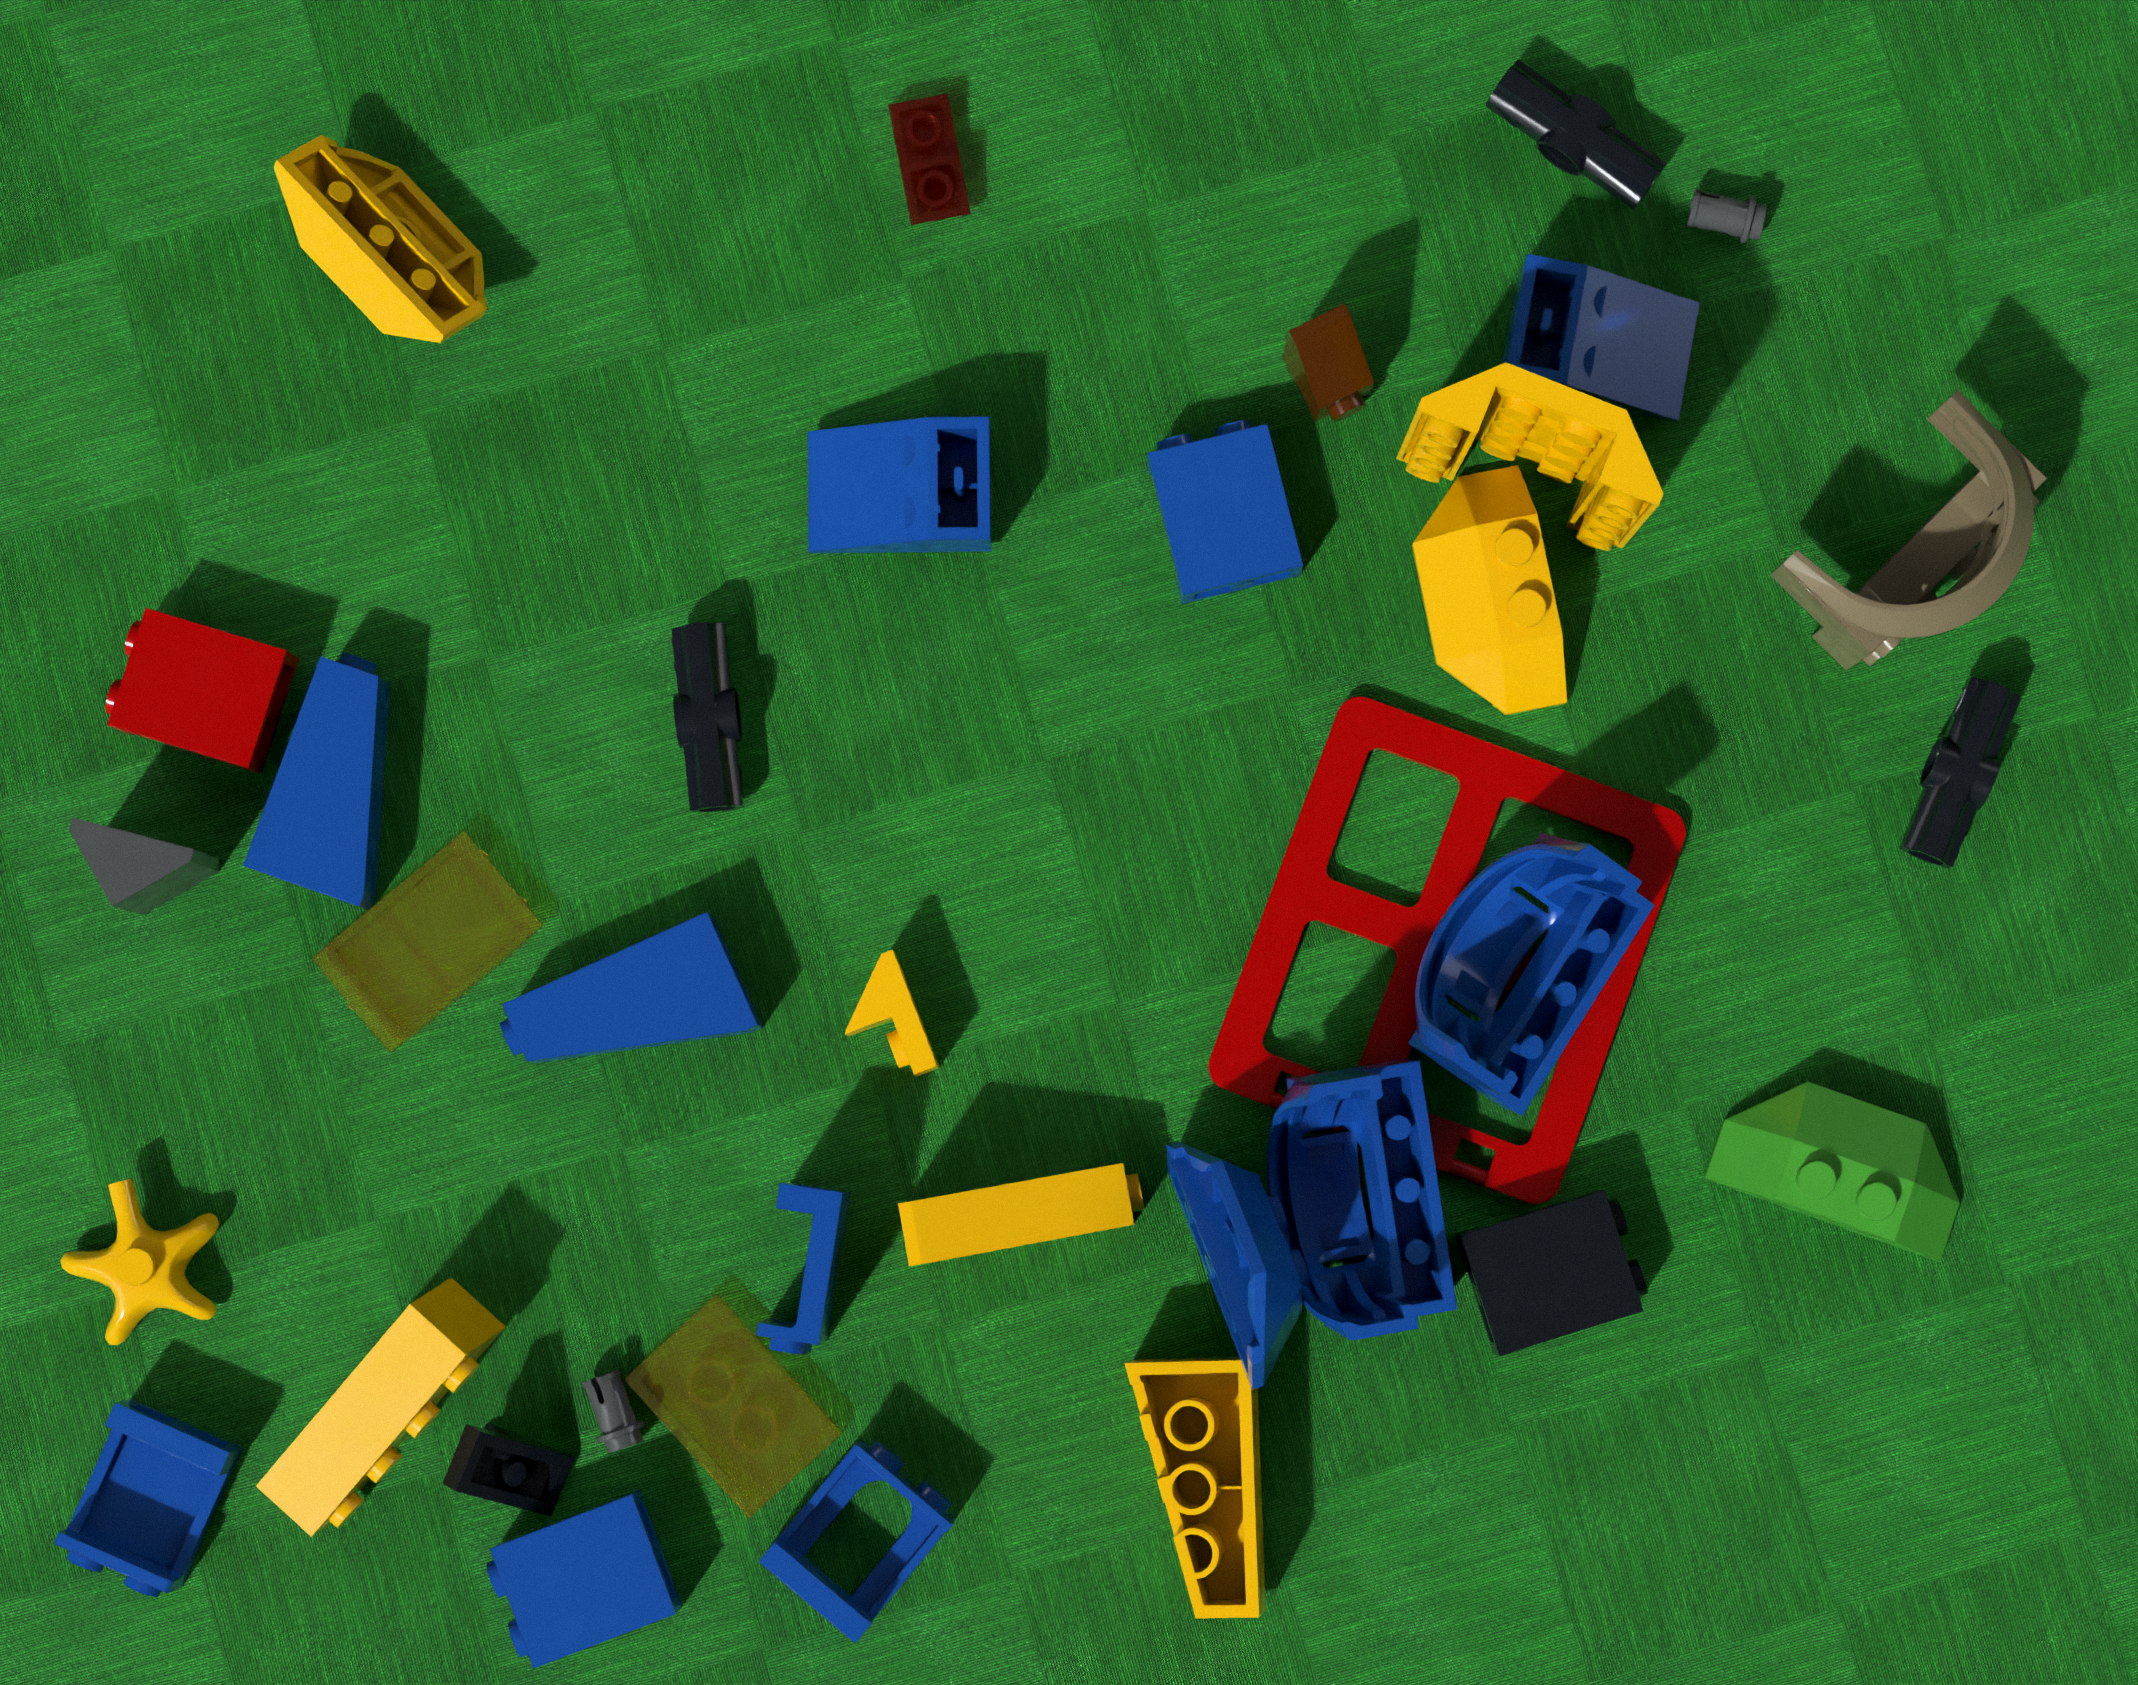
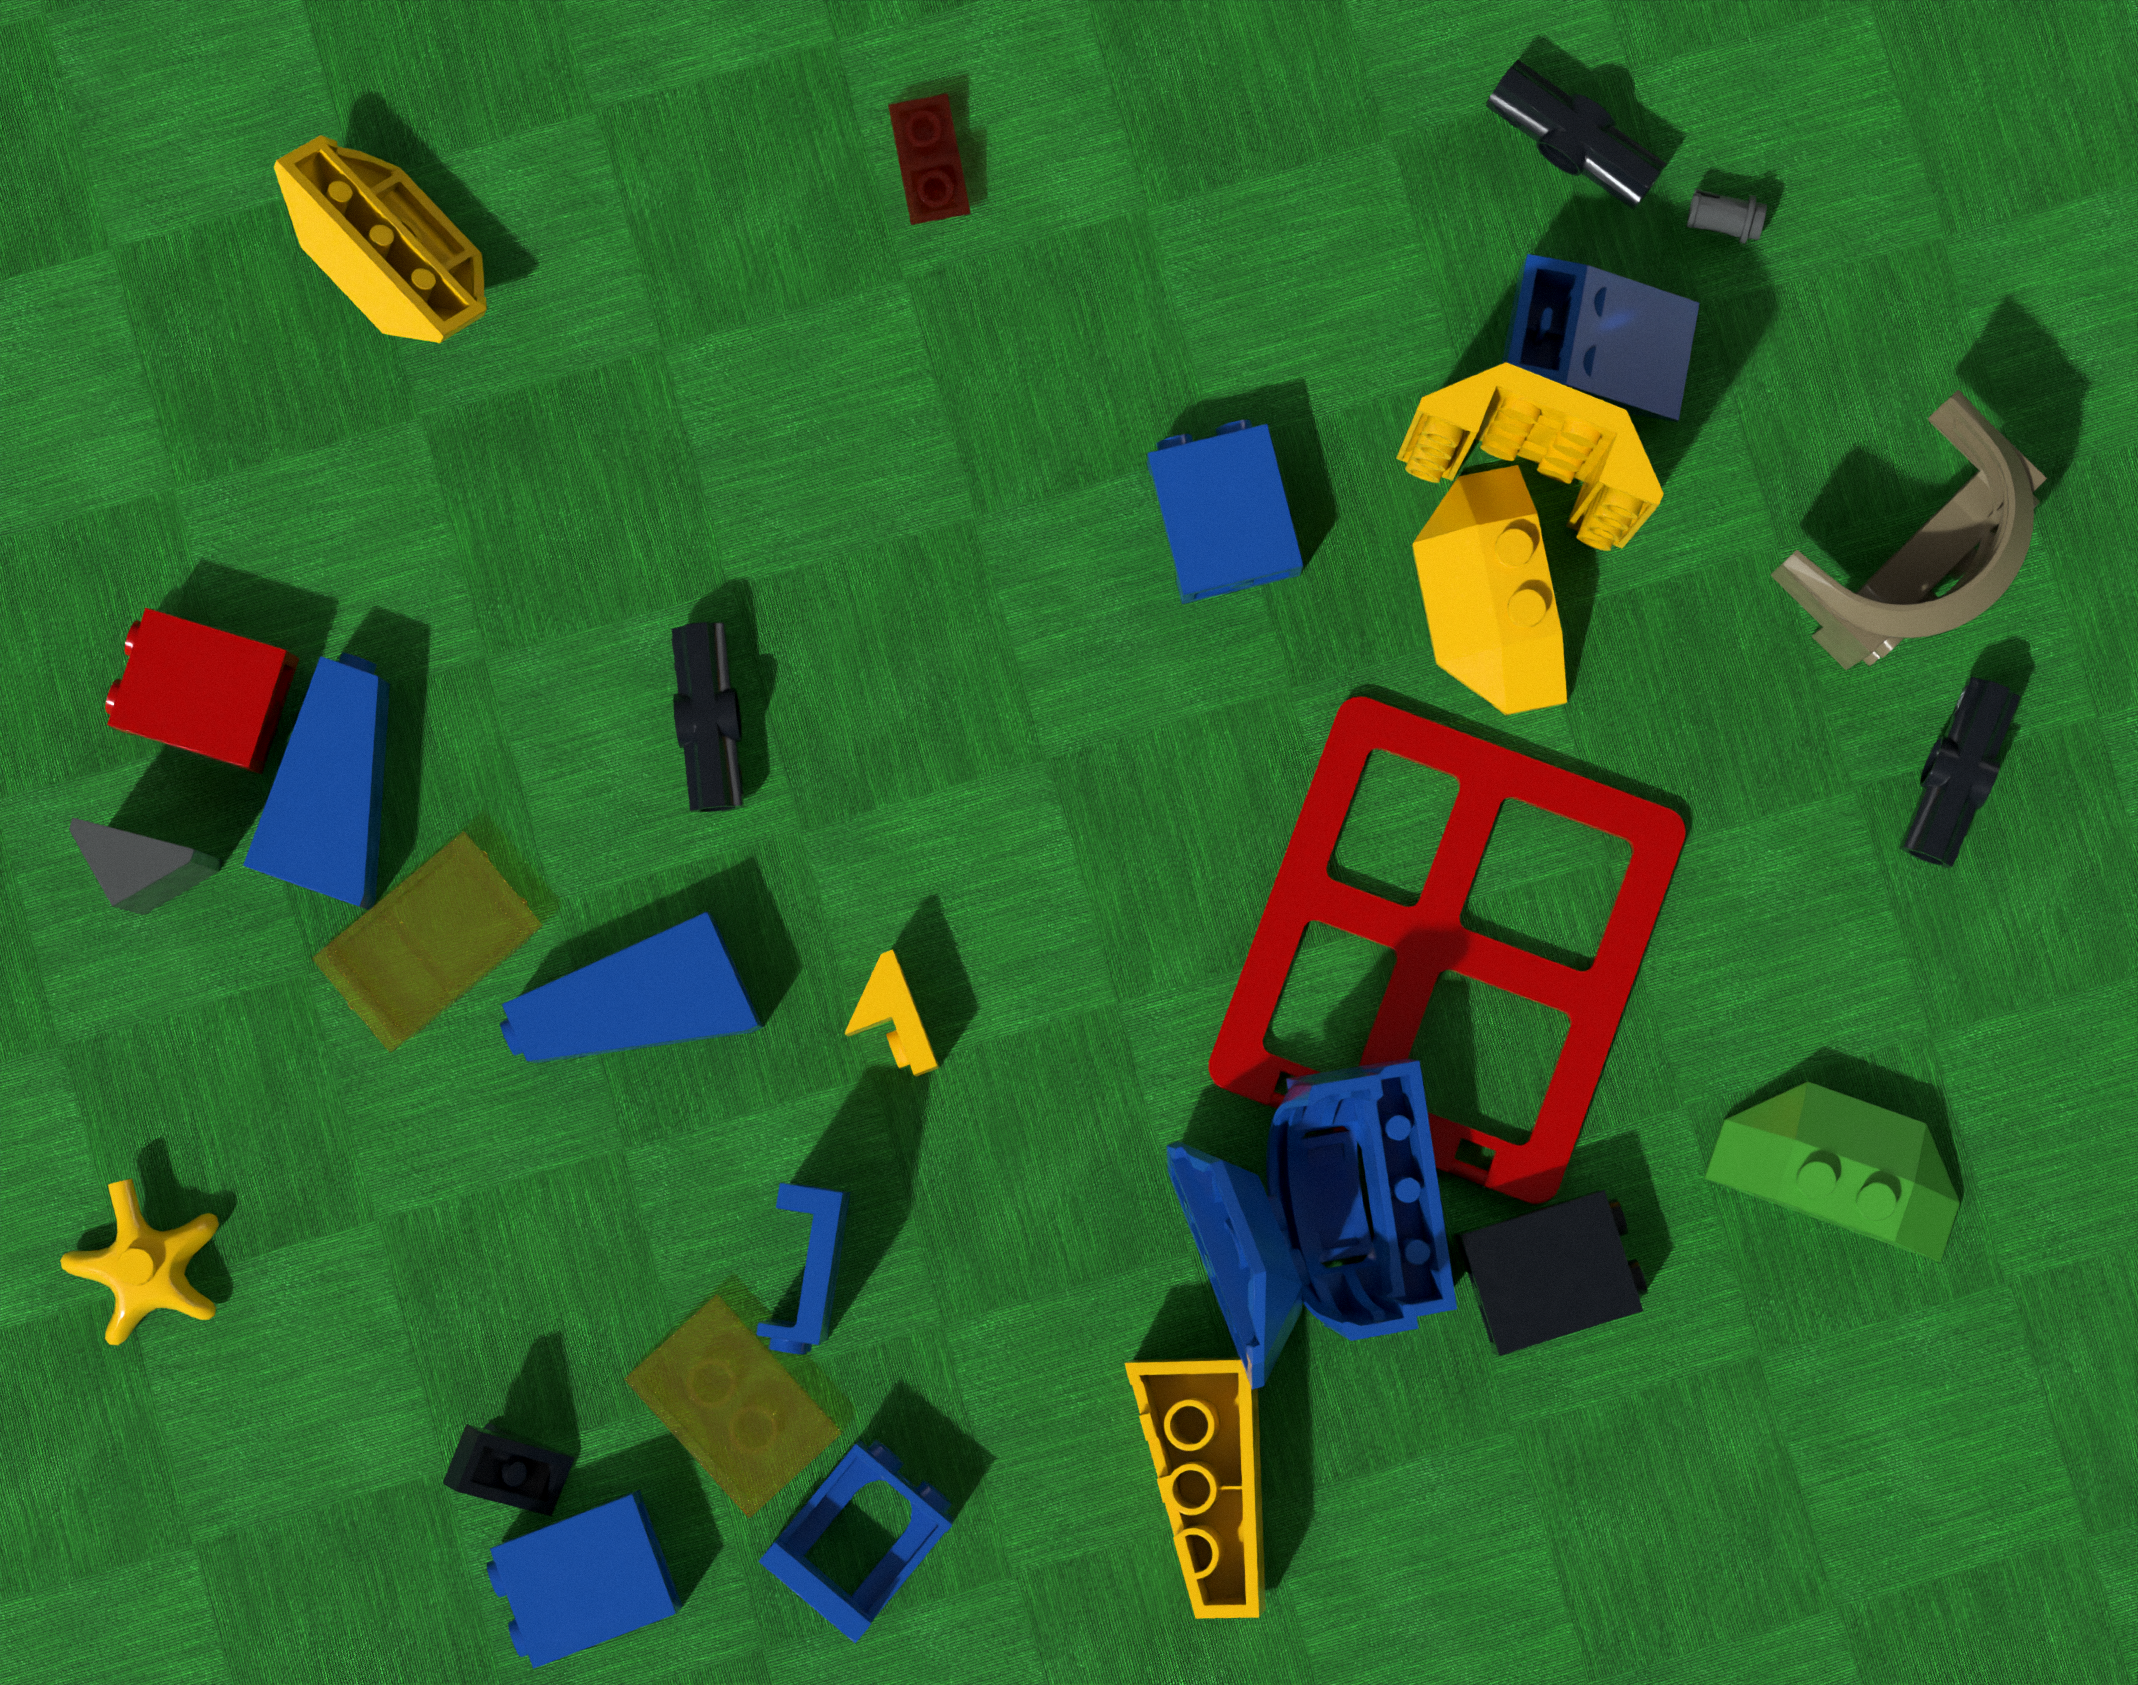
blue panel [54,1399,244,1597] -> none
yellow wedge [256,1277,506,1537] -> none
dark grey pin [582,1369,645,1453] -> none
blue slope [808,416,992,553] -> none
yellow slope [898,1163,1144,1267] -> none
reddish brown slope [1283,303,1374,422] -> none
blue piece [1408,833,1655,1116] -> none

